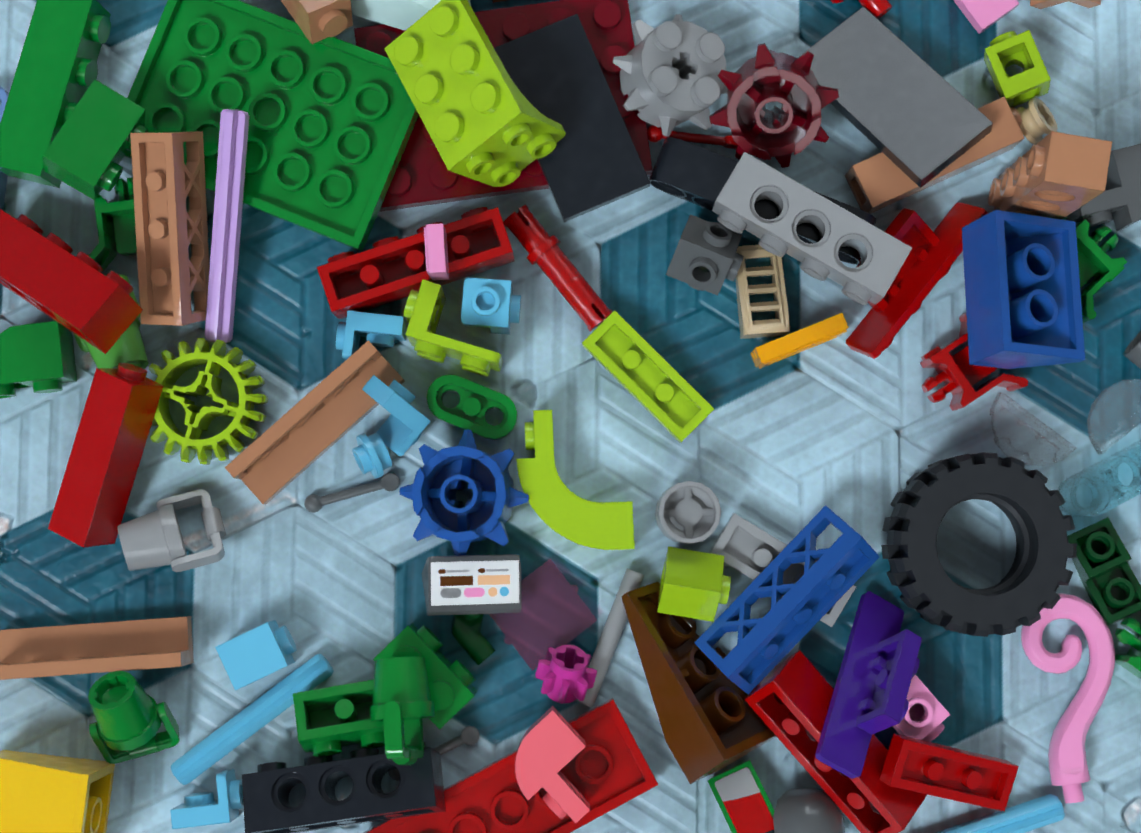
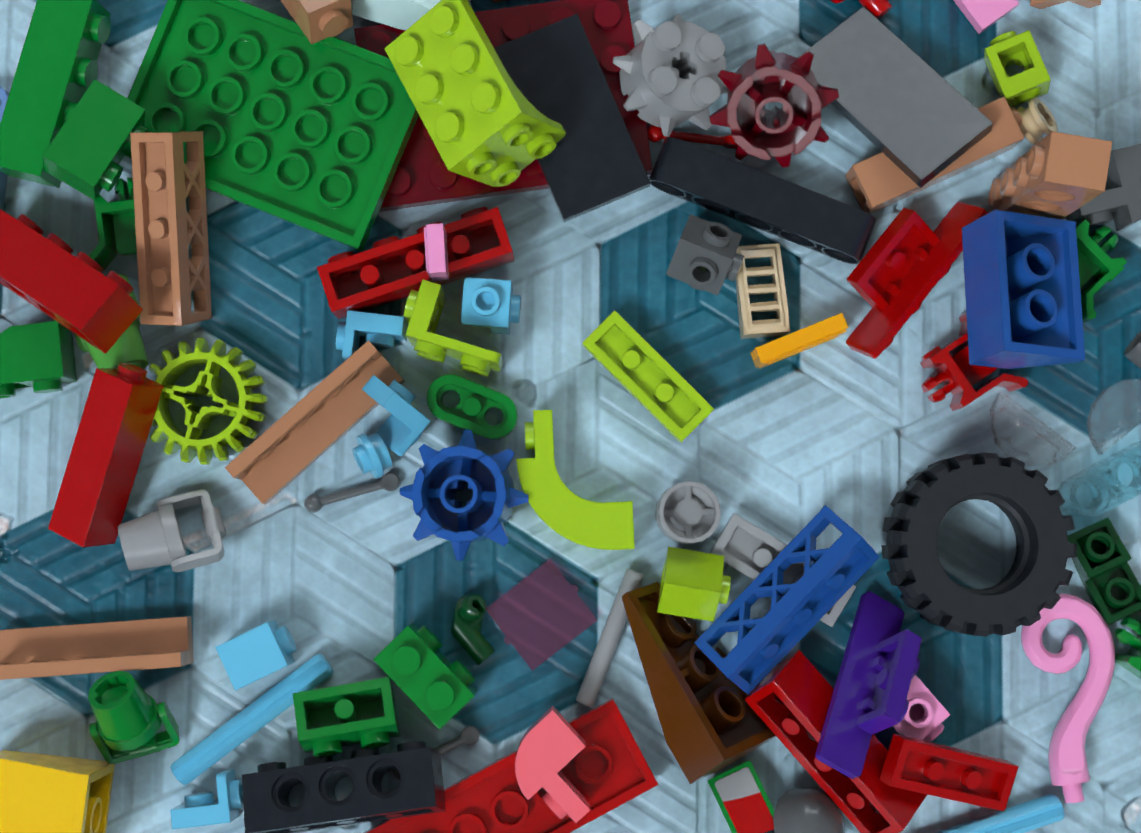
lavender axle [205,109,249,343] -> none
green piece [370,656,435,765] -> none
slope [421,554,522,616] -> none
red pin [503,204,612,331] -> none
dark pink gear [535,645,597,704] -> none
light grey brick [712,152,912,305] -> none

